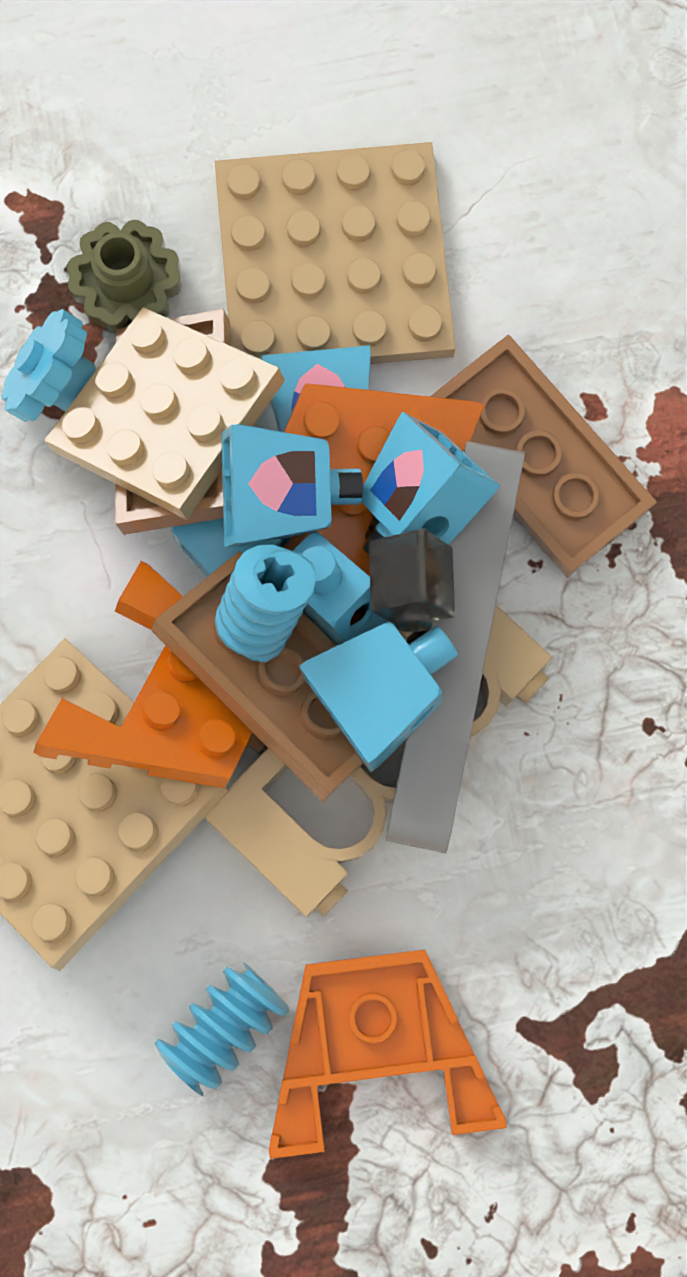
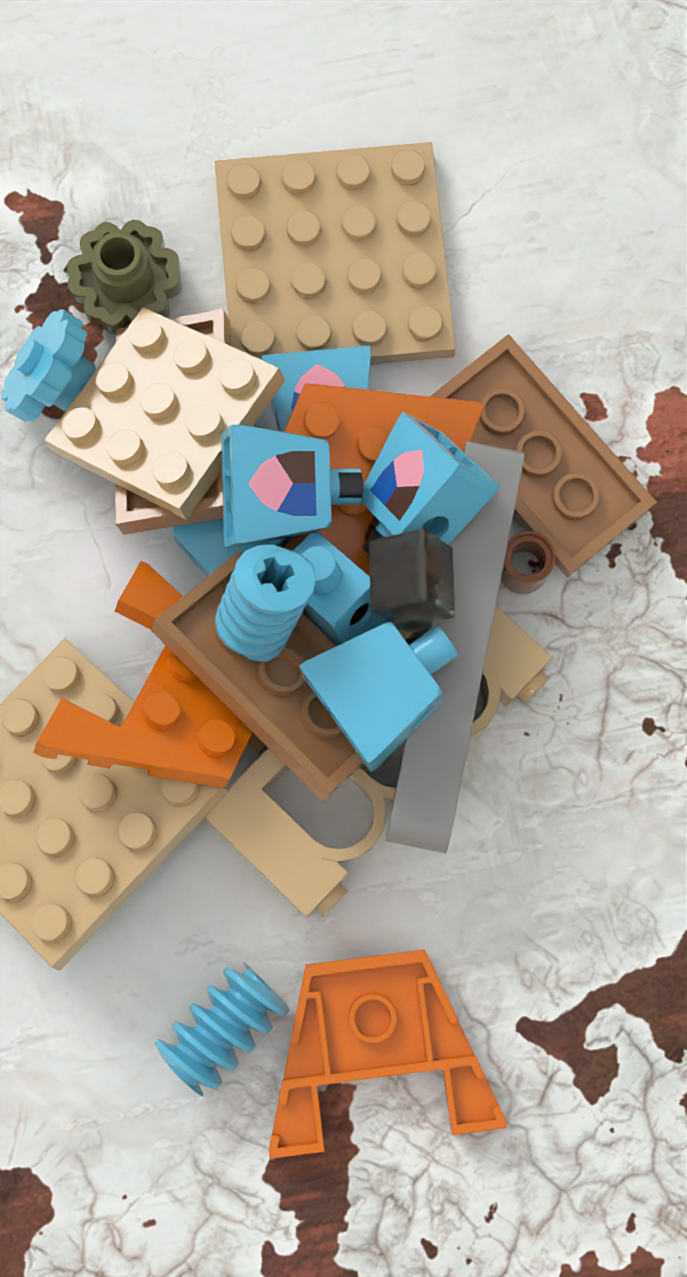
none -> dark orange beam [501,531,556,594]

